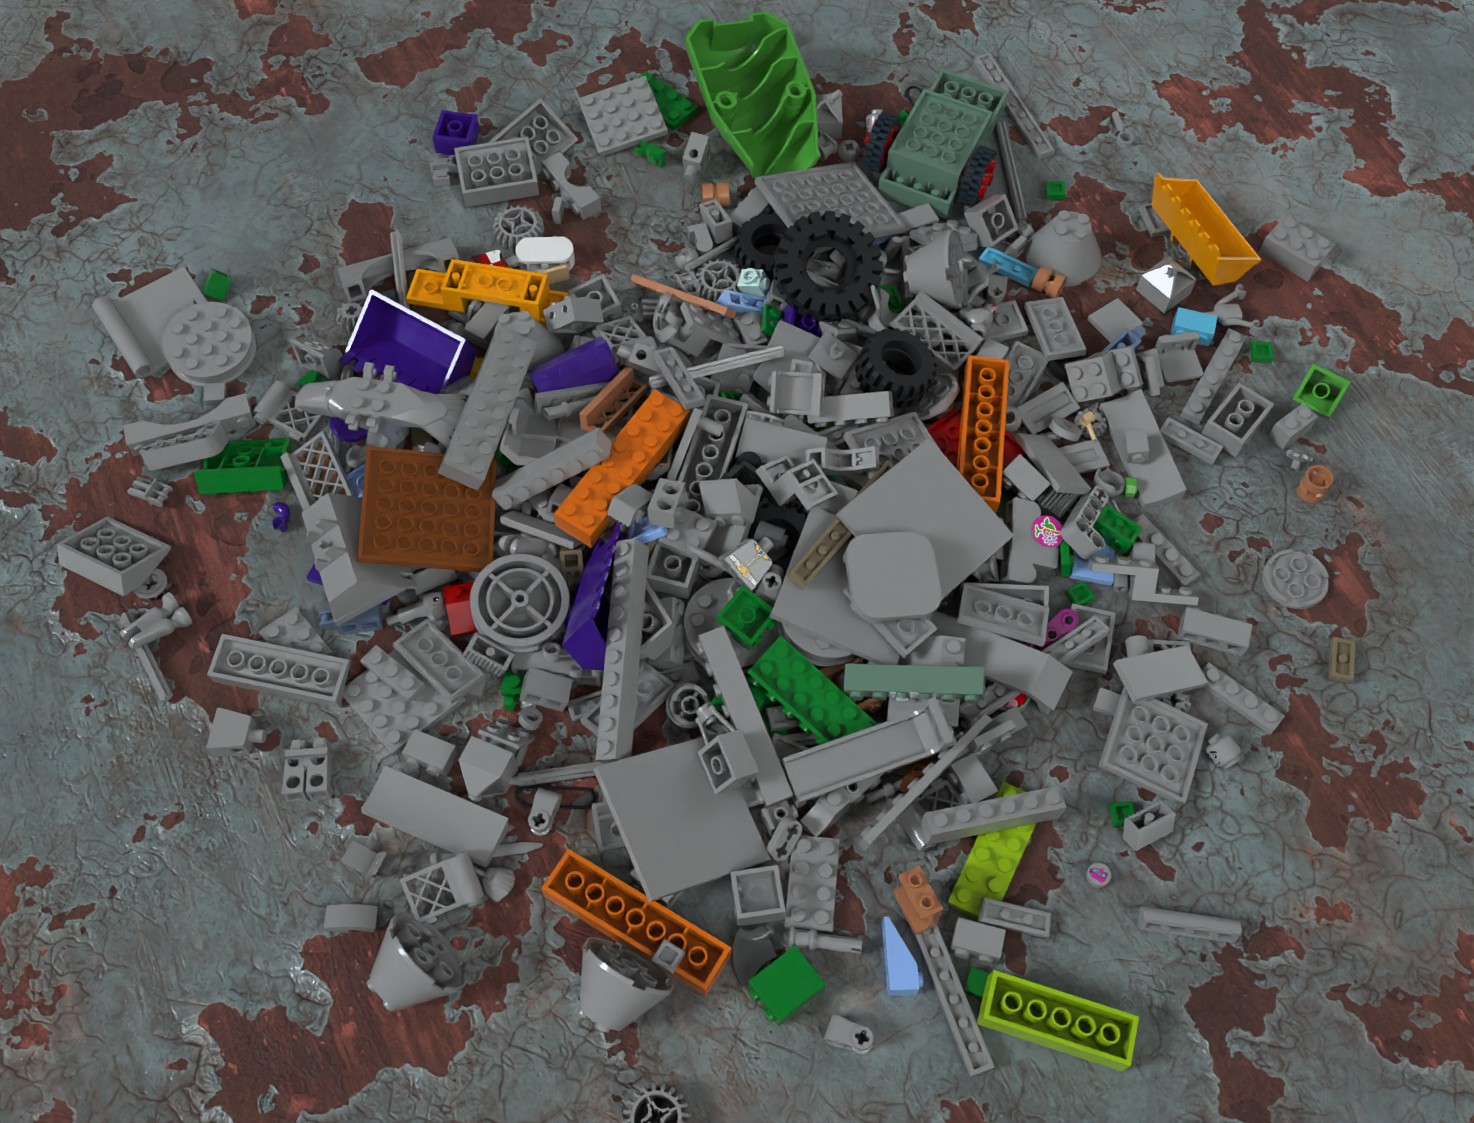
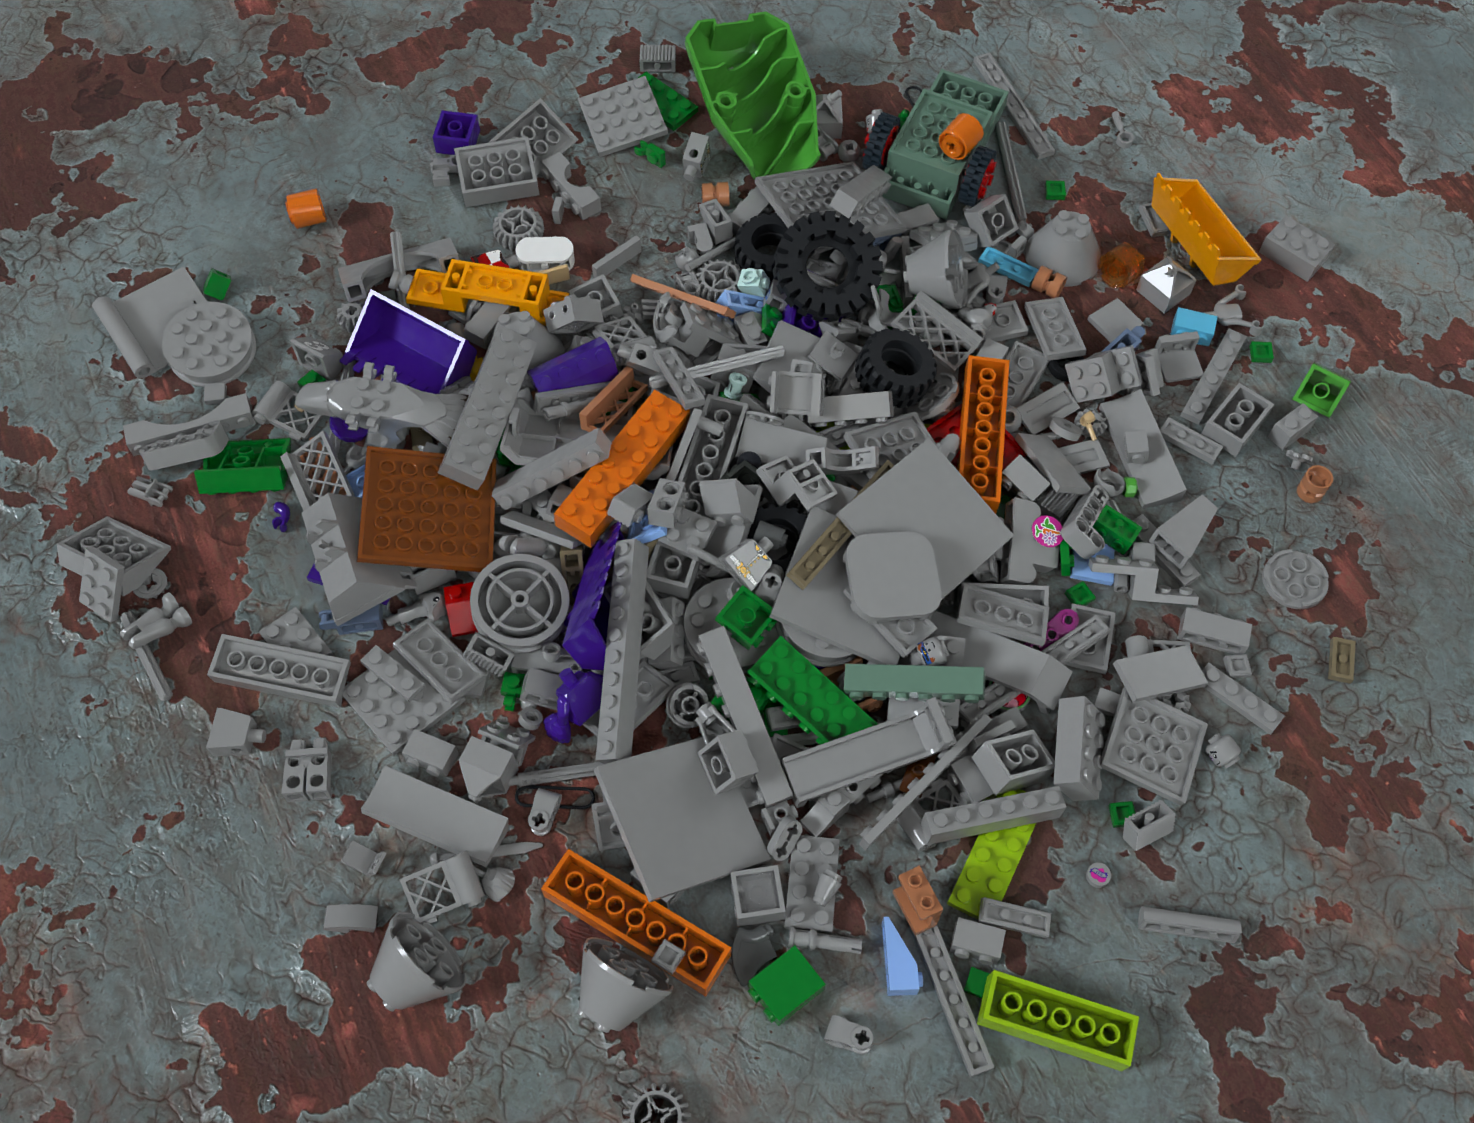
none -> light grey plate [79,546,125,622]
none -> orange piece [285,188,327,229]
none -> light grey wheel [388,269,414,294]
none -> dark purple torso [543,668,603,744]
none -> light grey tile [592,236,642,278]
none -> light grey brick [639,44,676,72]
none -> light aqua bush [724,372,747,400]
none -> light grey cone [812,869,842,907]
none -> light grey brick [829,165,892,218]
none -> light grey head [914,637,950,666]
none -> light grey arm [936,434,961,462]
none -> orange piece [938,113,984,160]
none -> light grey brick [972,729,1055,795]
none -> light grey brick [1053,696,1105,801]
none -> clear orange brick [1098,242,1145,289]
none -> light grey slope [1149,494,1218,570]
none -> light grey tile [1223,654,1252,679]

